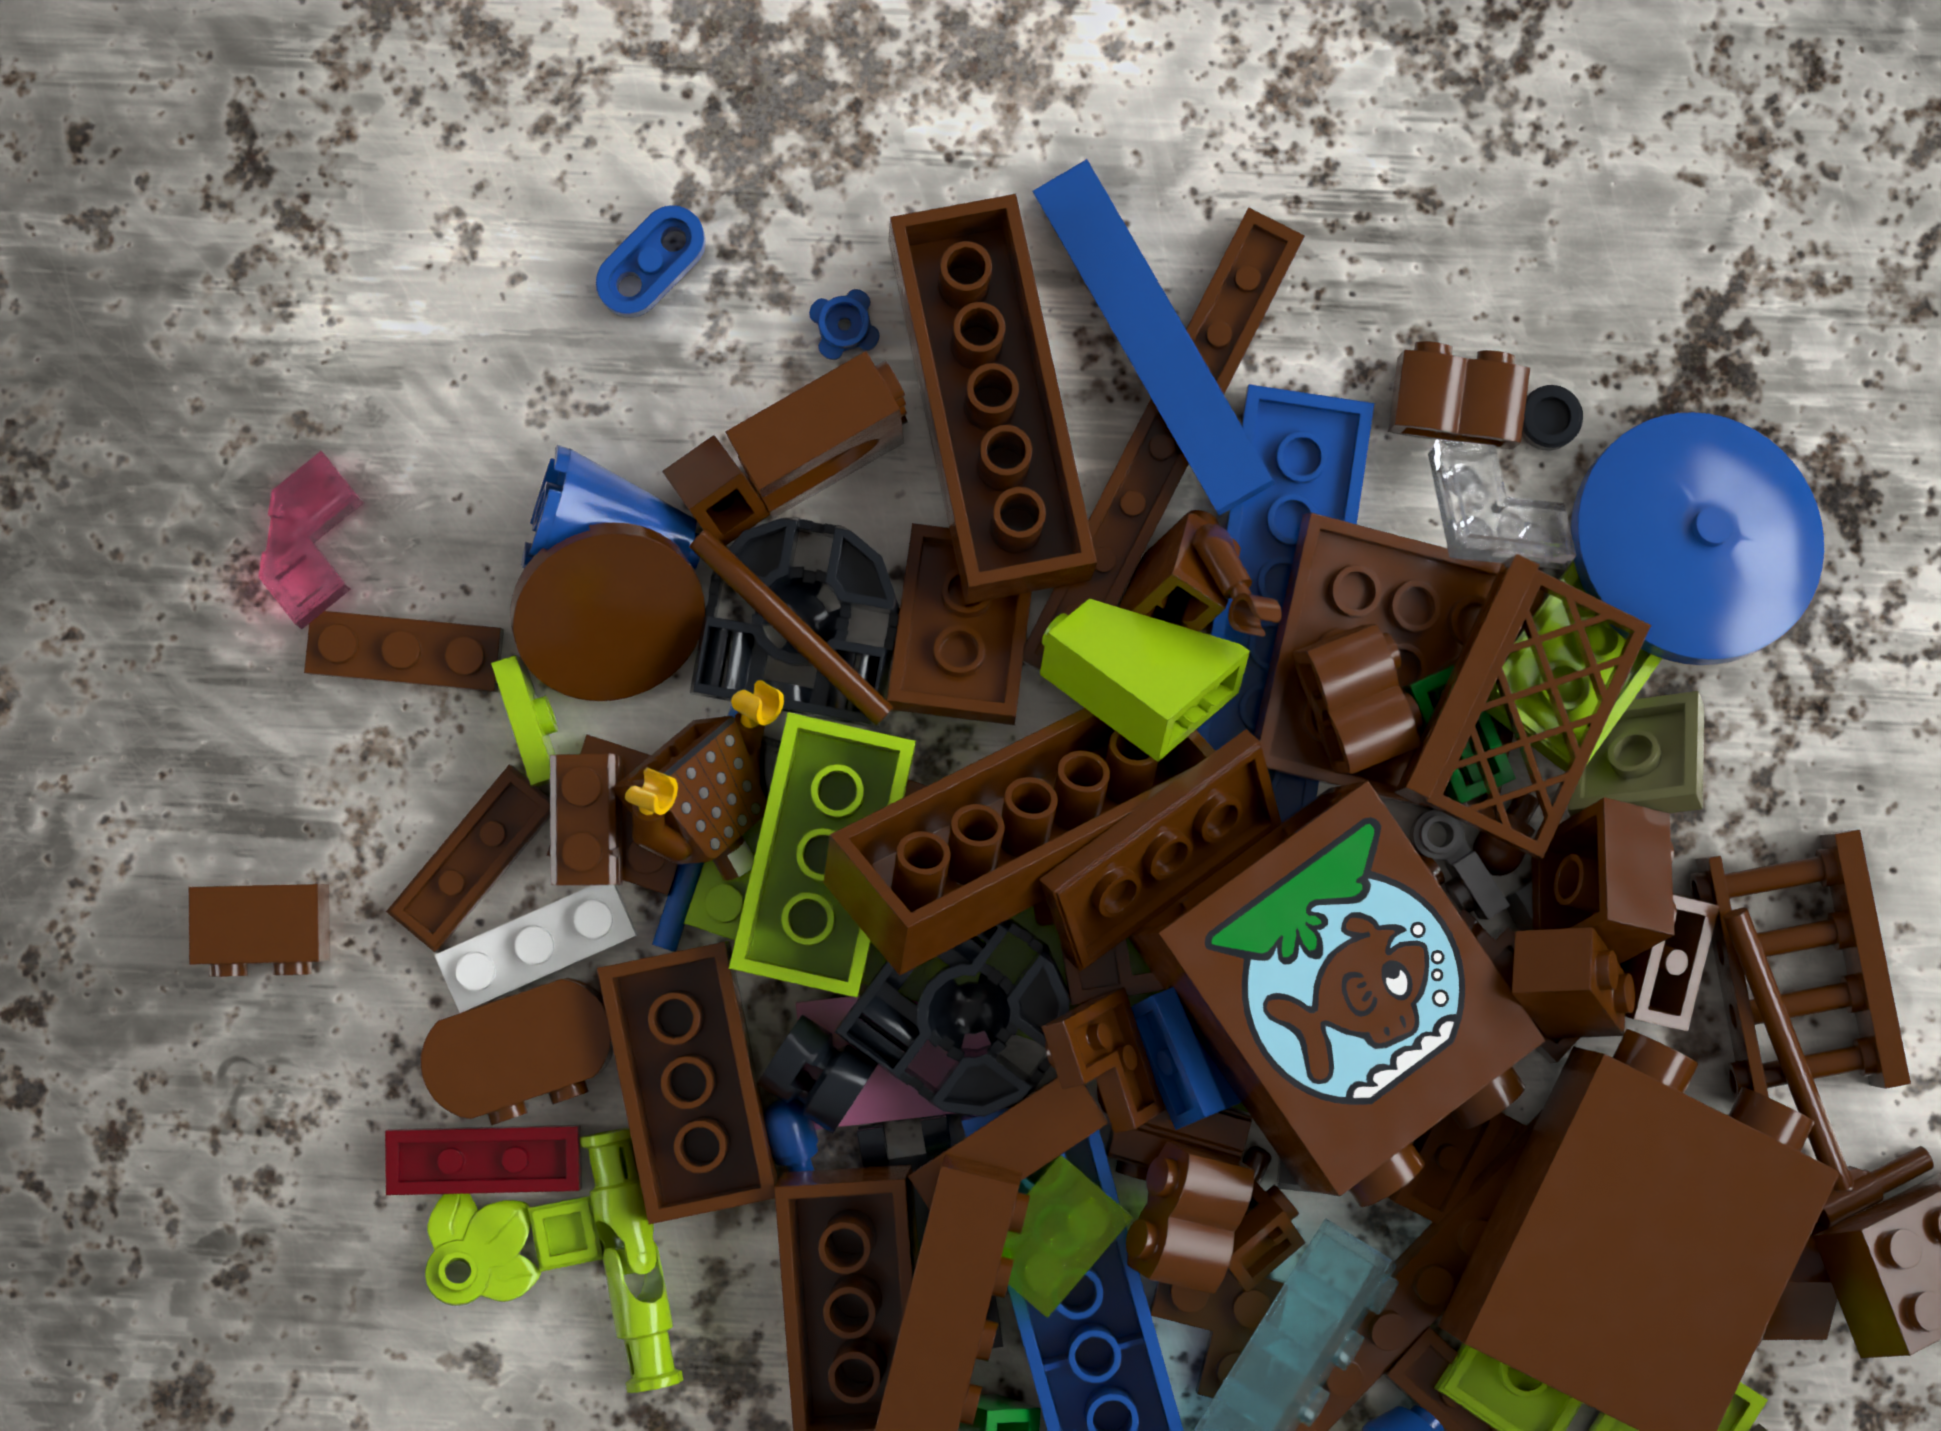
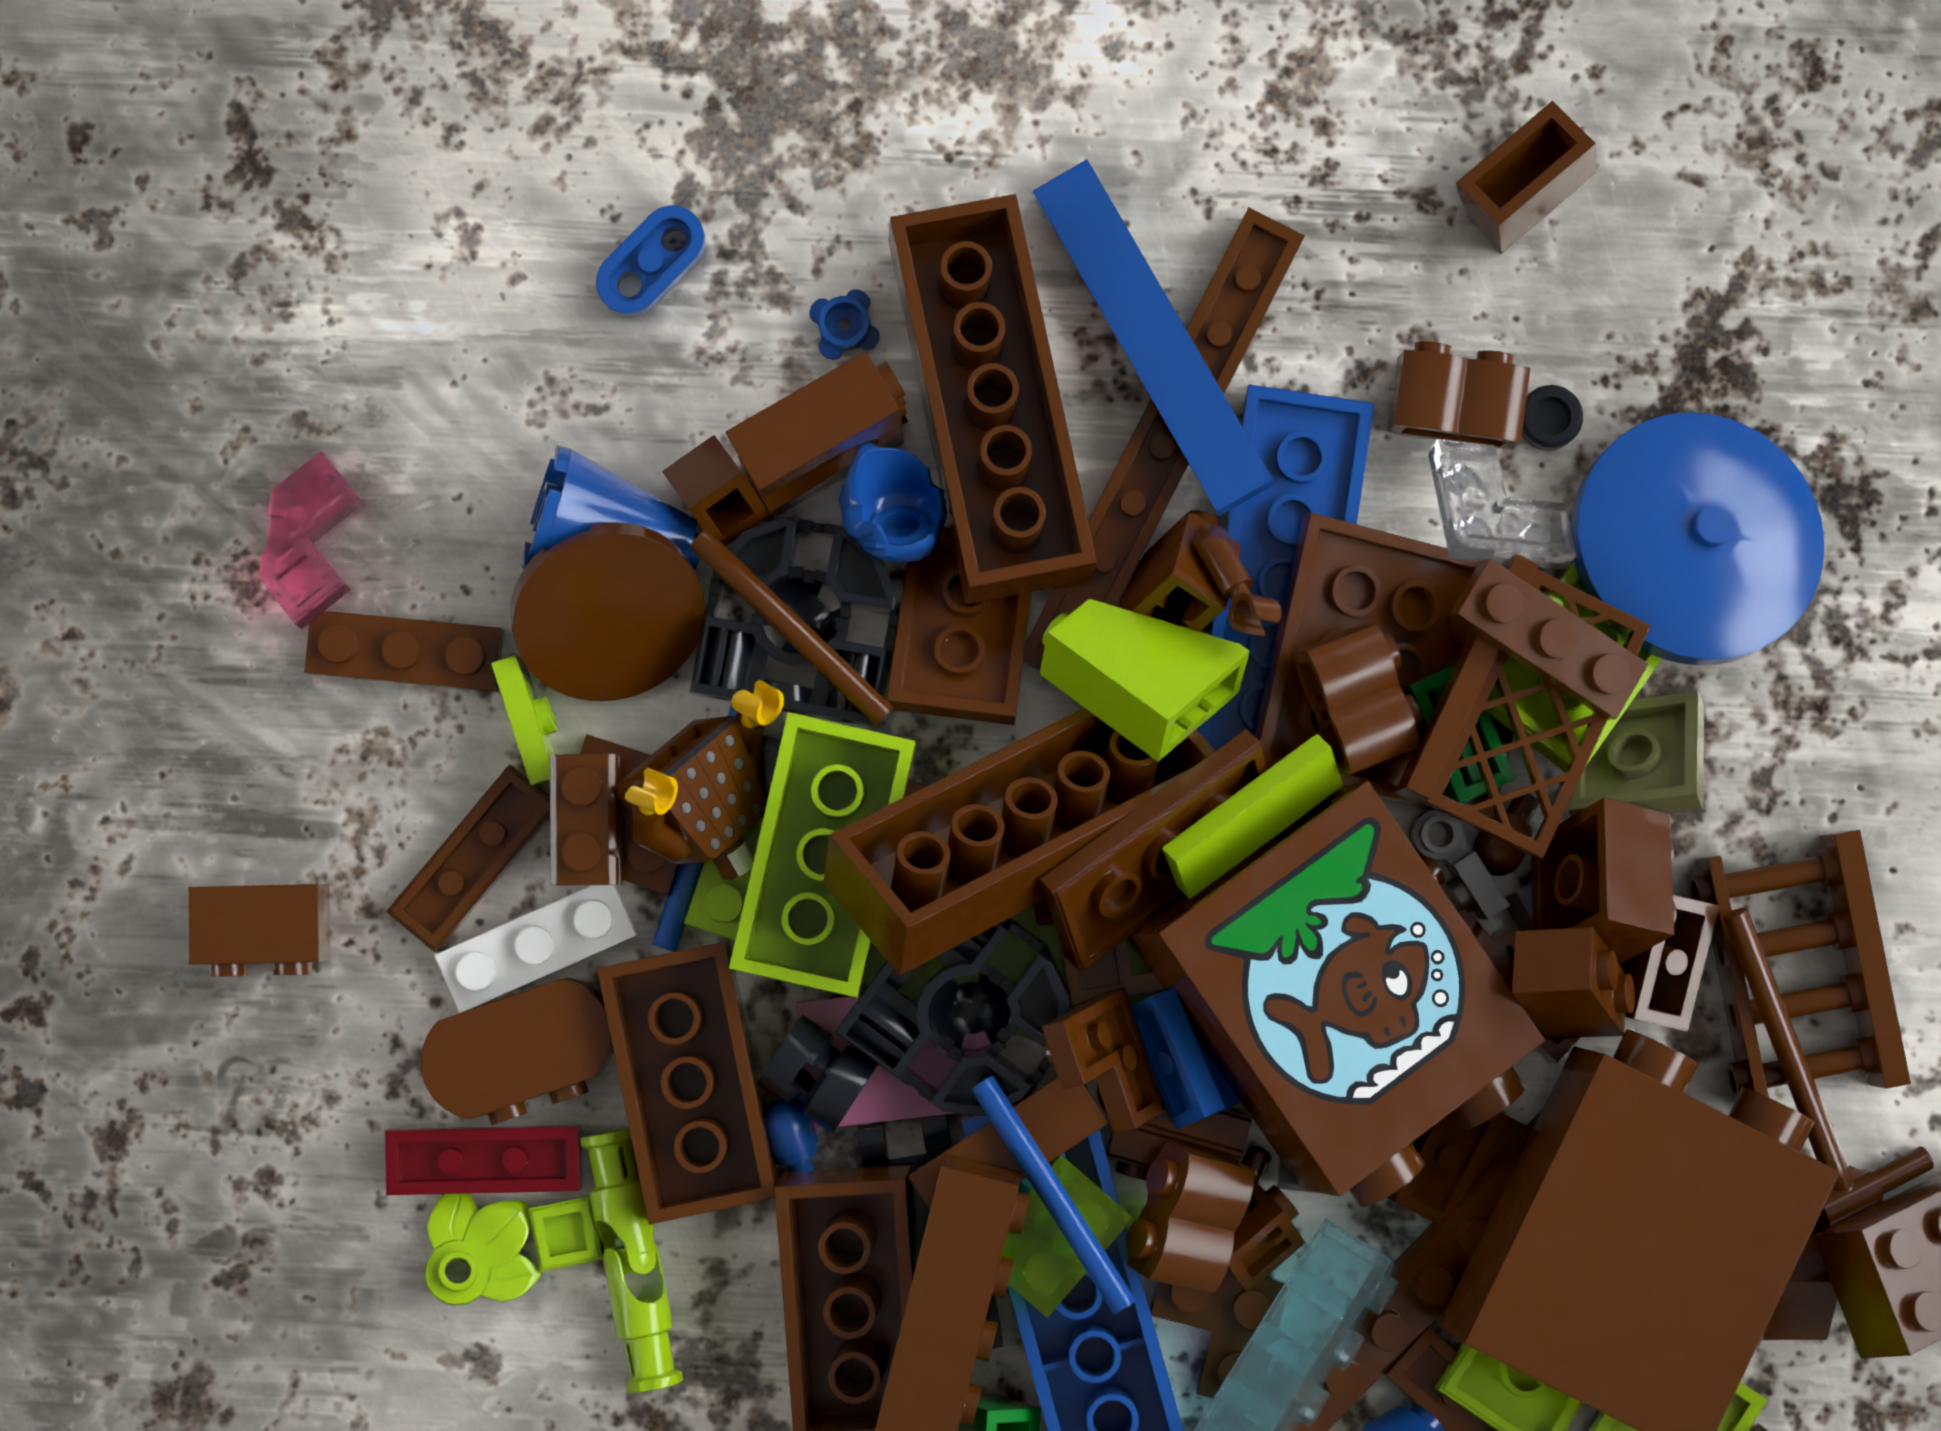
none -> blue hair [839,442,948,563]
none -> blue bar [971,1076,1136,1315]
none -> lime tile [1162,734,1343,899]
none -> reddish brown plate [1449,558,1648,720]
none -> reddish brown brick [1456,100,1596,254]

